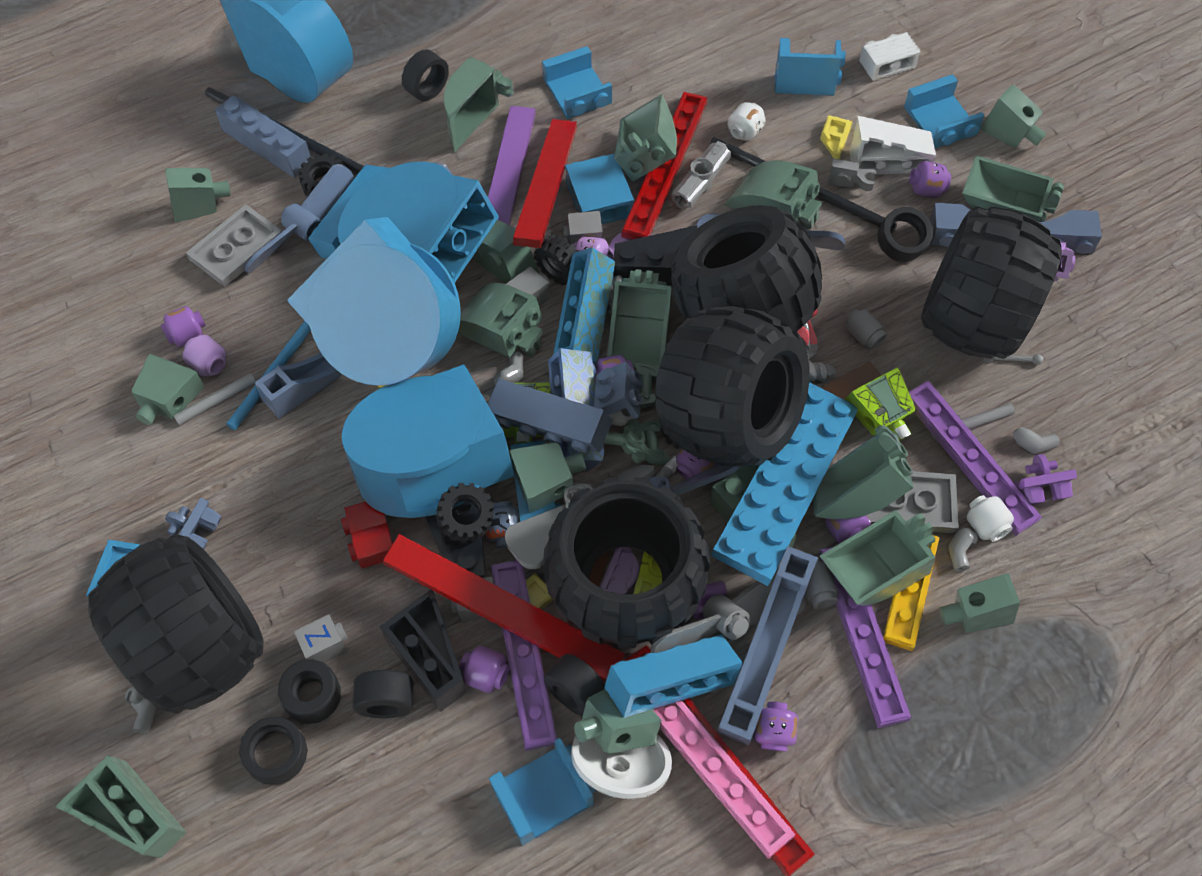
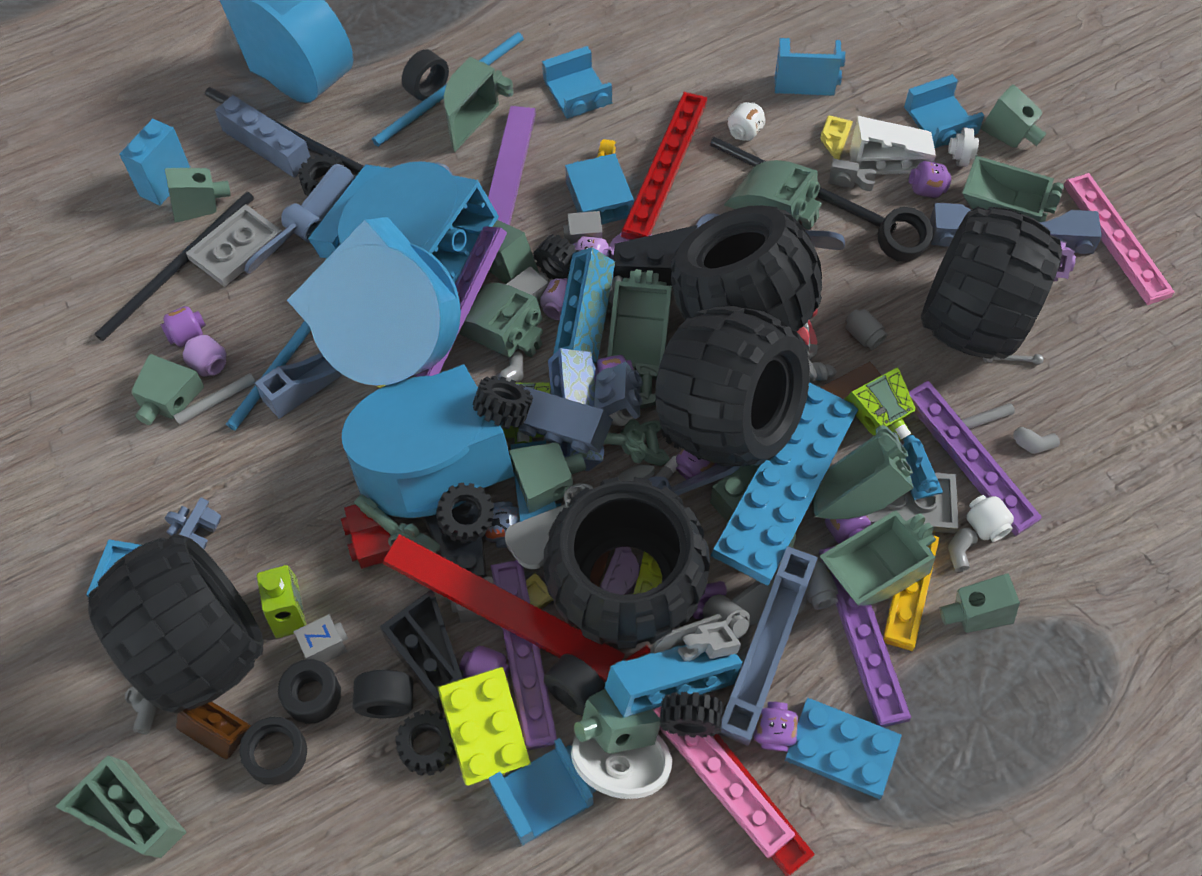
red tile [513,119,577,248] -> none
sand green piece [614,94,677,182] -> none
light grey piece [671,141,731,210] -> none
white brick [859,32,920,81] -> none
medium lavender hips [1013,454,1077,505] -> none
none -> black piece [95,191,254,342]
none -> dark azure brick [119,118,191,206]
none -> reddish brown slope [176,702,251,760]
none -> lime torso [257,565,306,639]
none -> sand green piece [354,494,440,553]
none -> dark azure piece [372,32,523,147]
none -> black tyre [395,710,456,776]
none -> medium lavender tile [414,226,507,377]
none -> neon yellow plate [437,667,531,786]
none -> black tyre [472,376,533,428]
none -> lavender head [540,278,568,320]
none -> yellow hand [596,139,616,158]
none -> black tyre [660,692,723,737]
none -> light grey plate [678,621,741,661]
none -> dark azure plate [784,697,902,799]
none -> dark azure hinge [903,435,943,500]
none -> white plate [948,128,979,167]
none -> bright pink tile [1064,173,1175,305]

